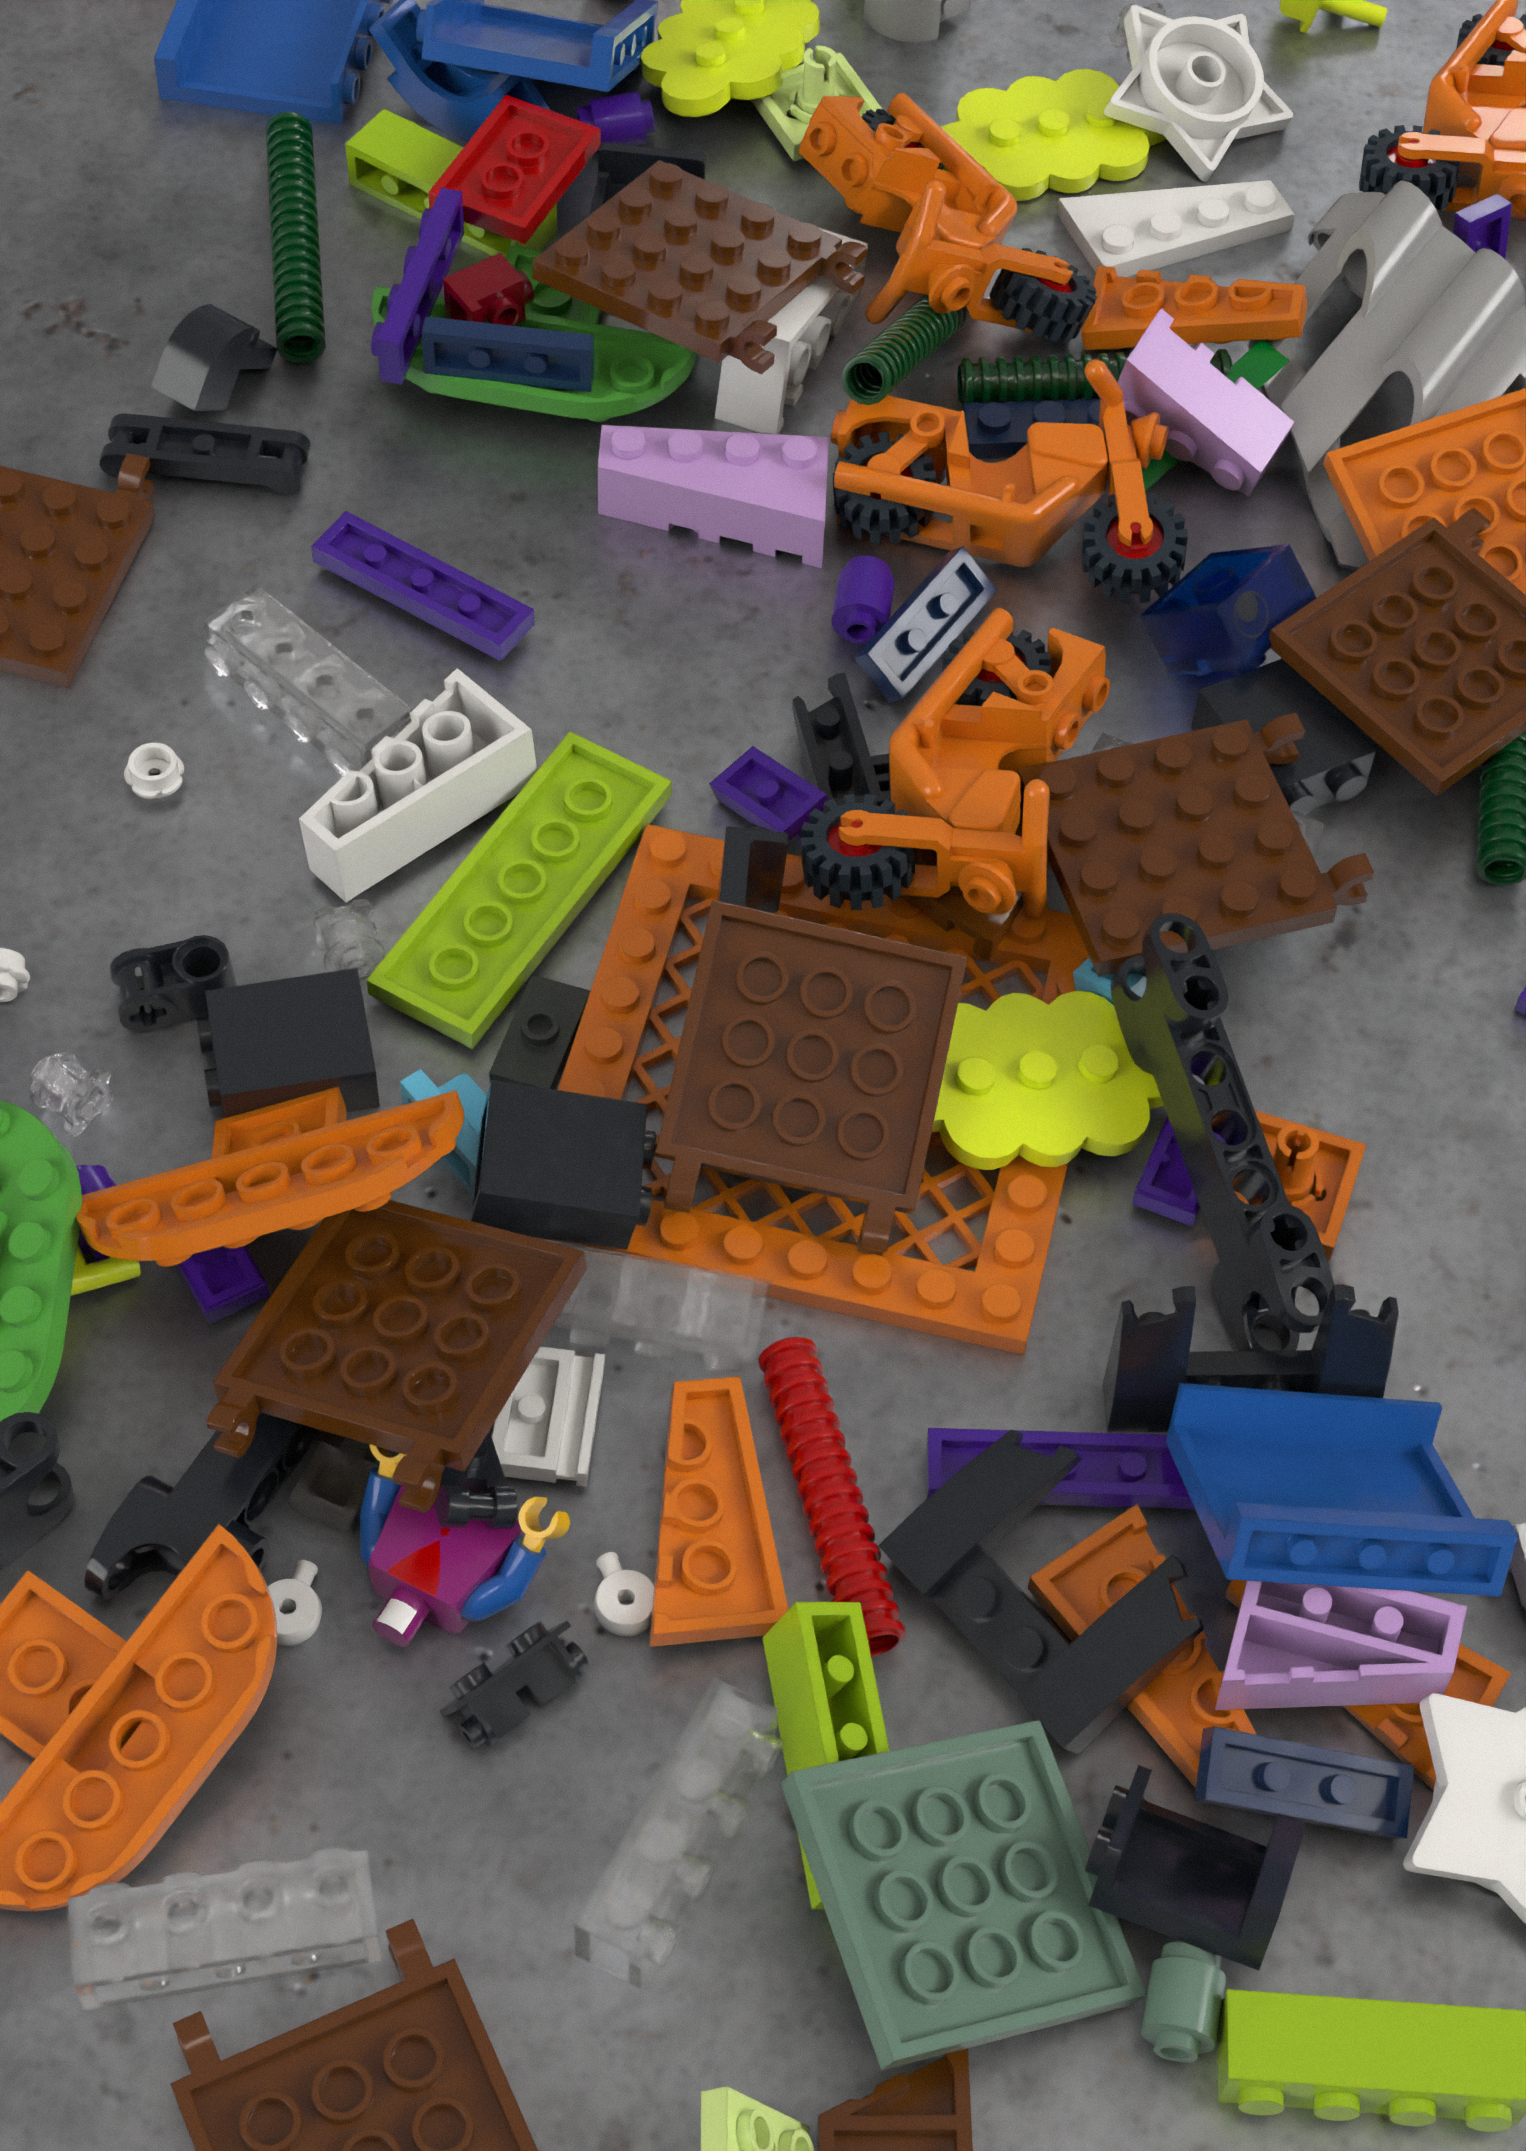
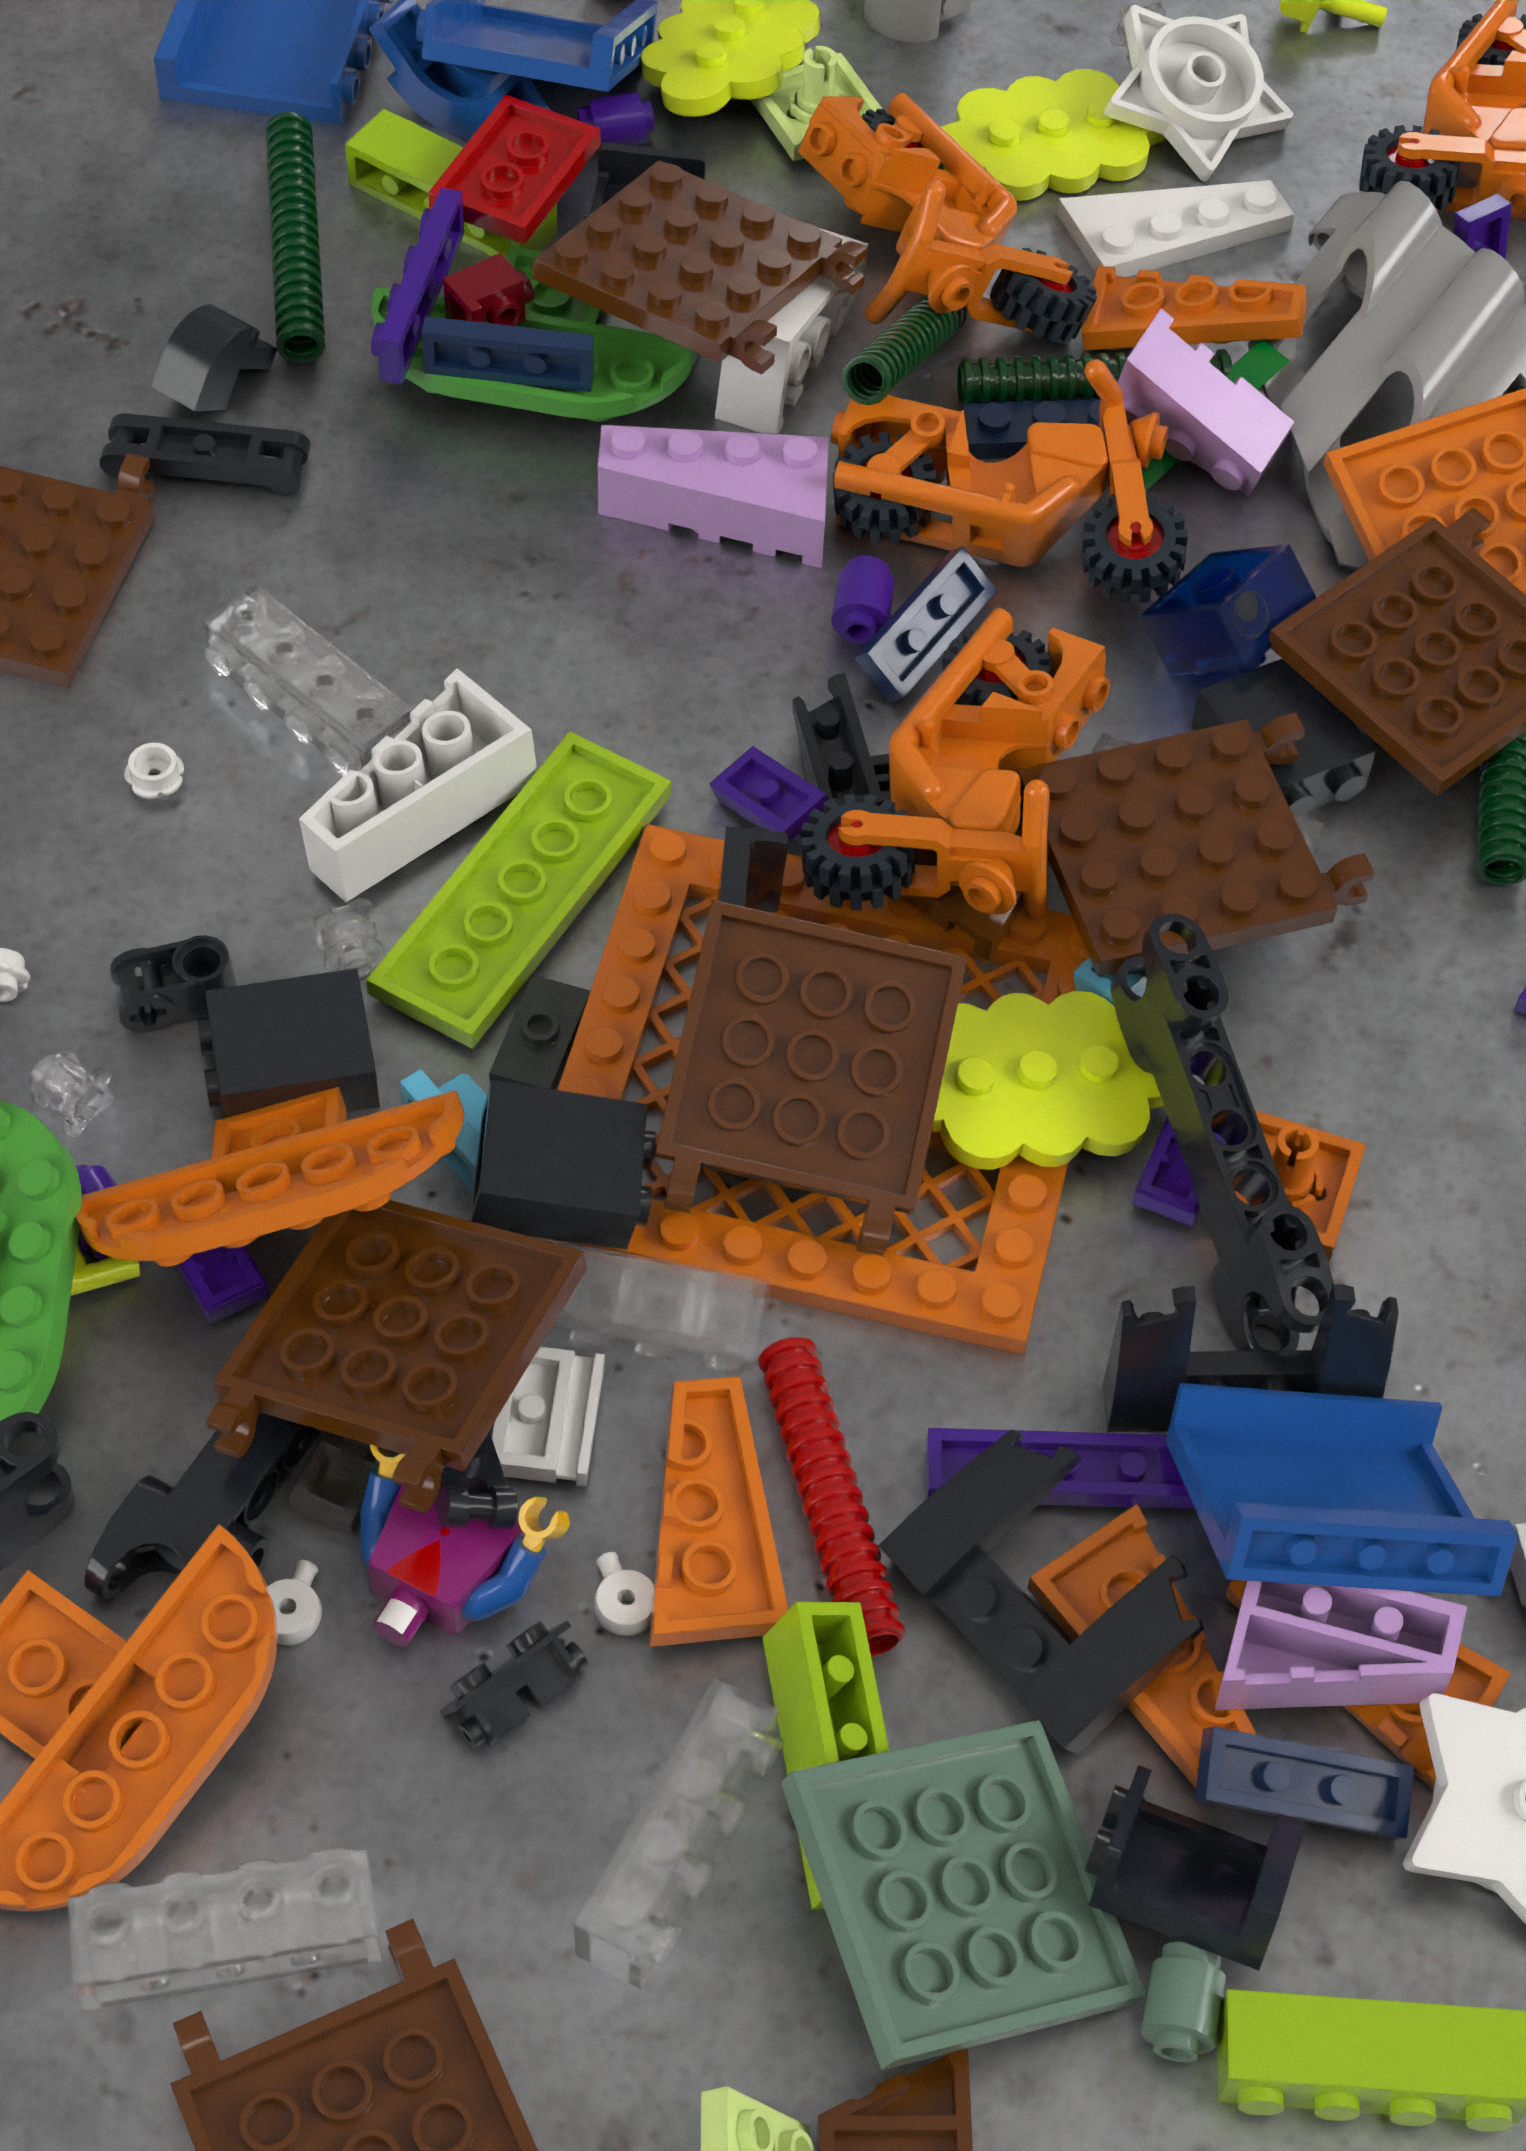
dark purple plate [311,511,535,661] -> none

